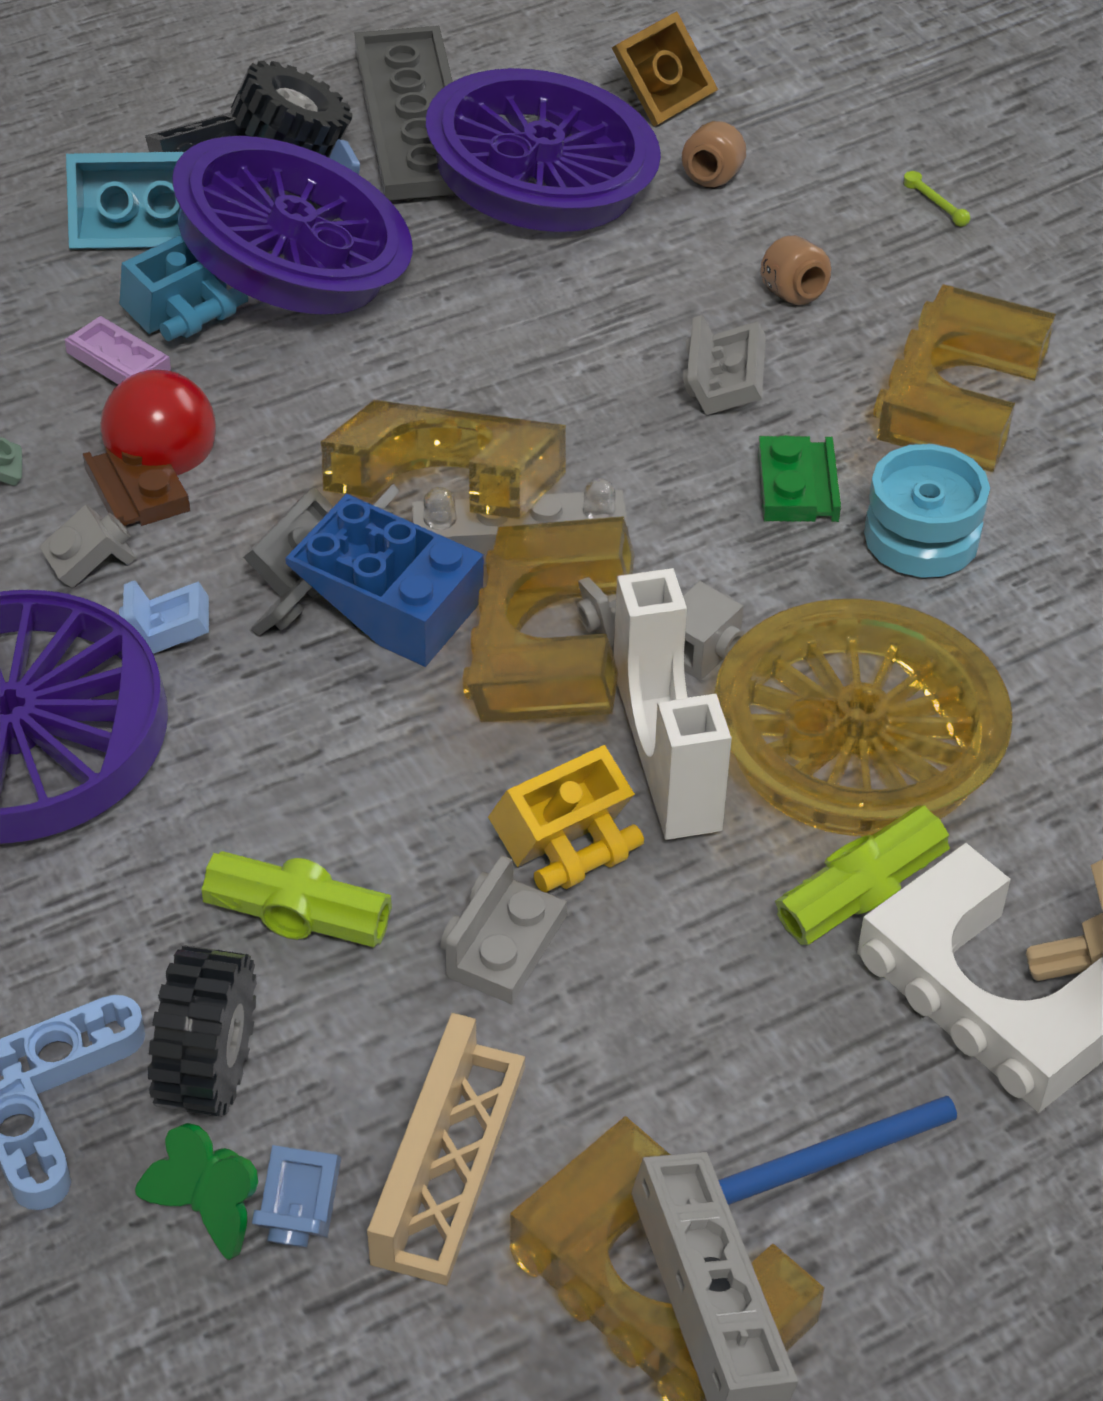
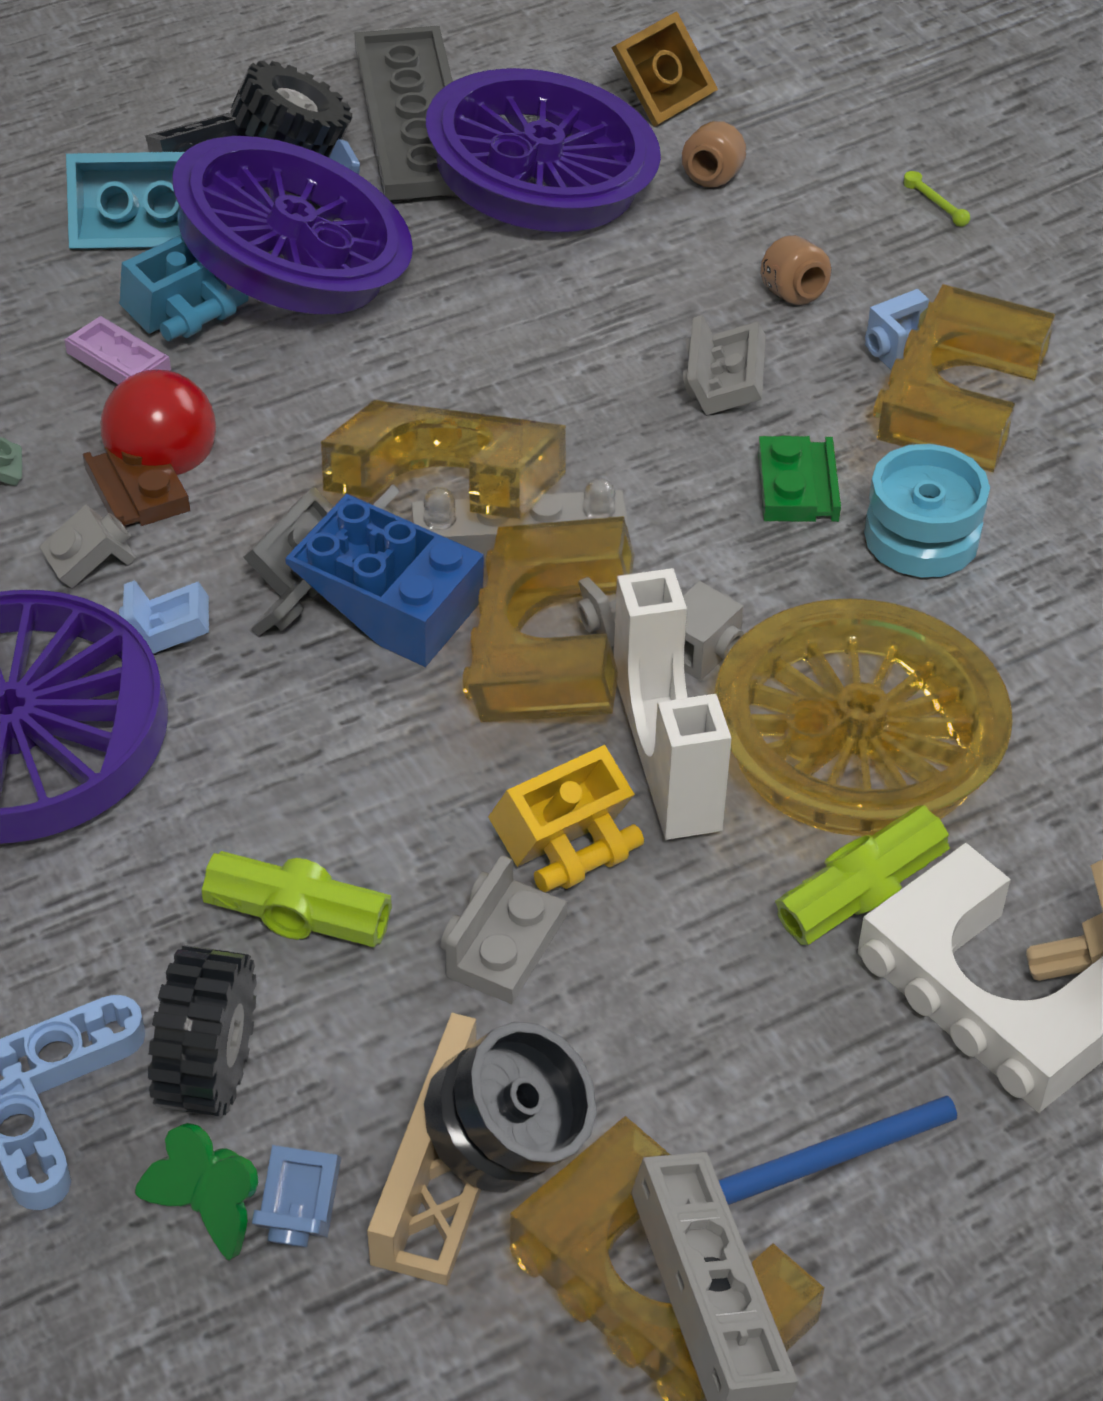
none -> black wheel [424,1021,597,1191]
none -> light blue bracket [865,289,929,371]

